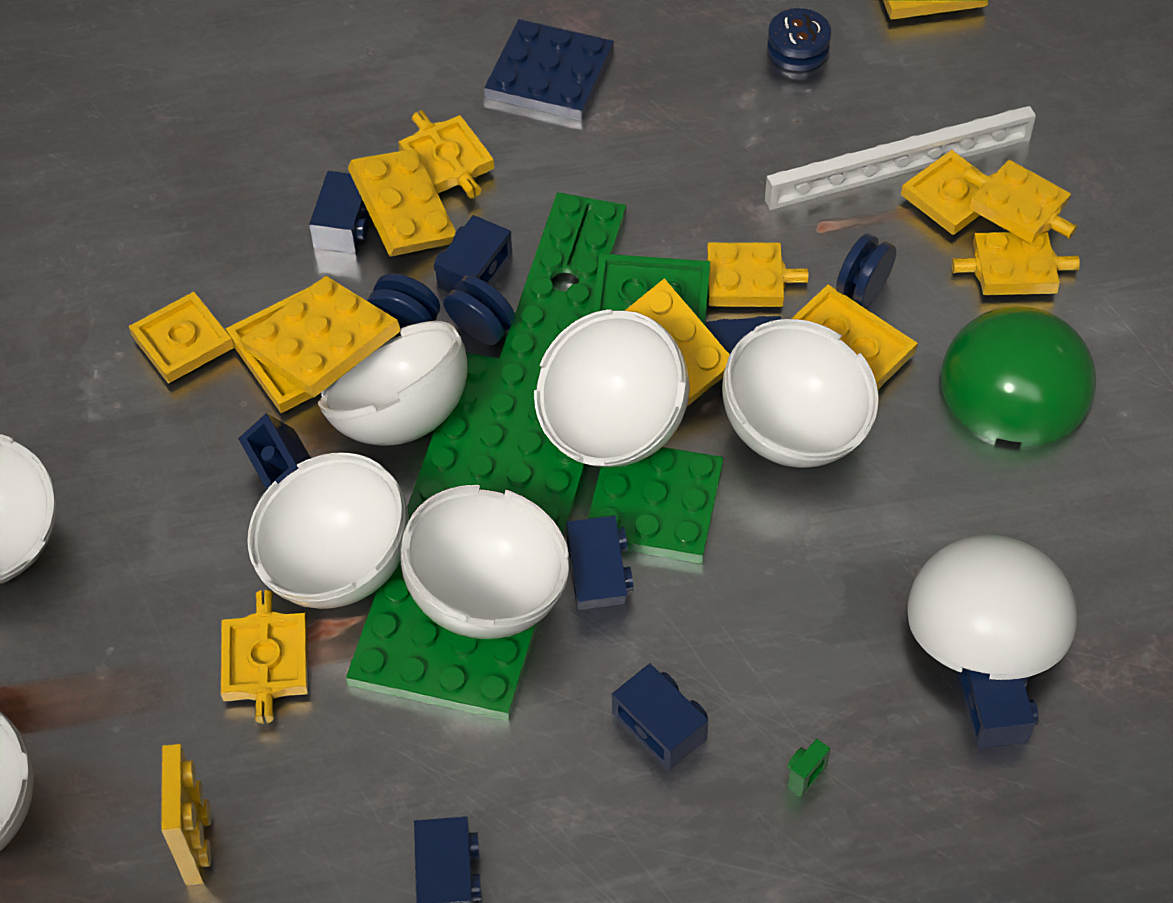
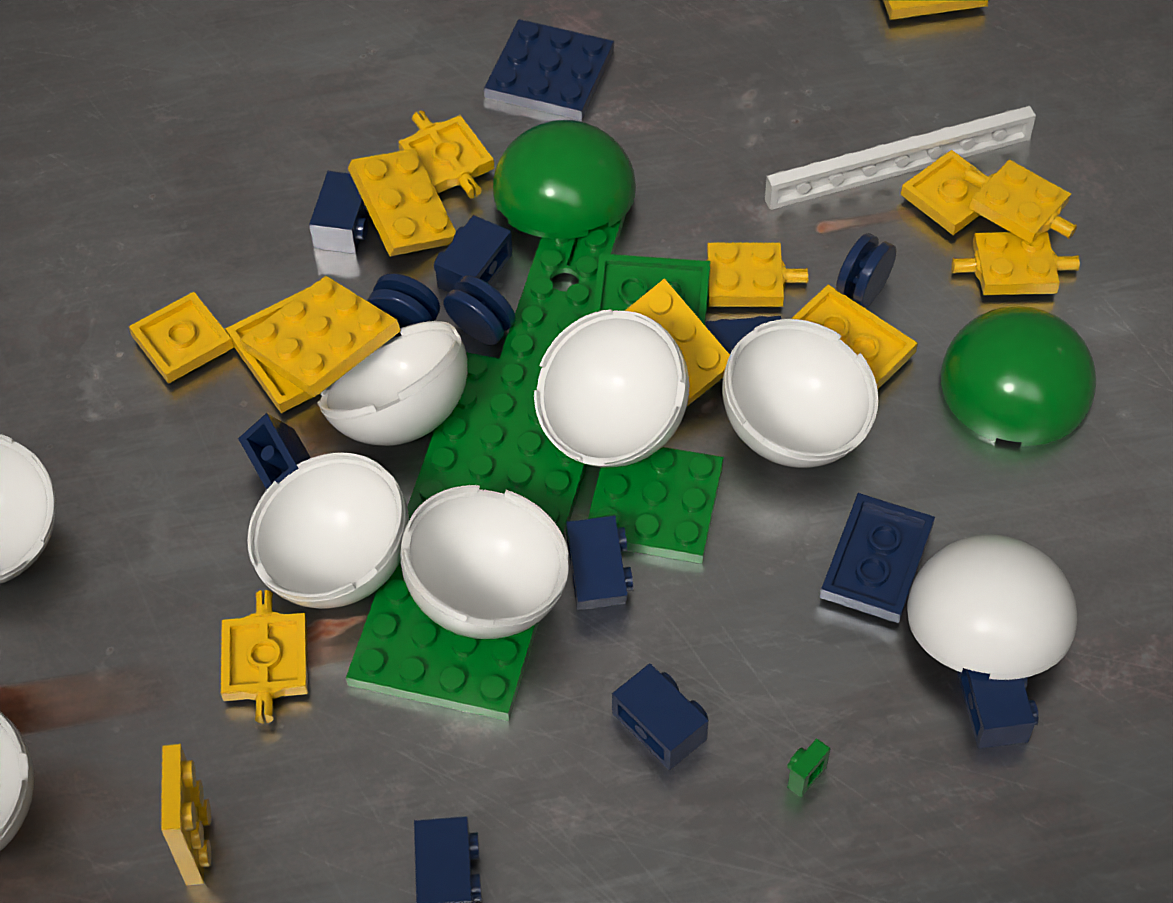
dark blue head [767,8,831,71] -> none
none -> green piece [493,120,636,239]
none -> dark blue plate [820,493,935,623]

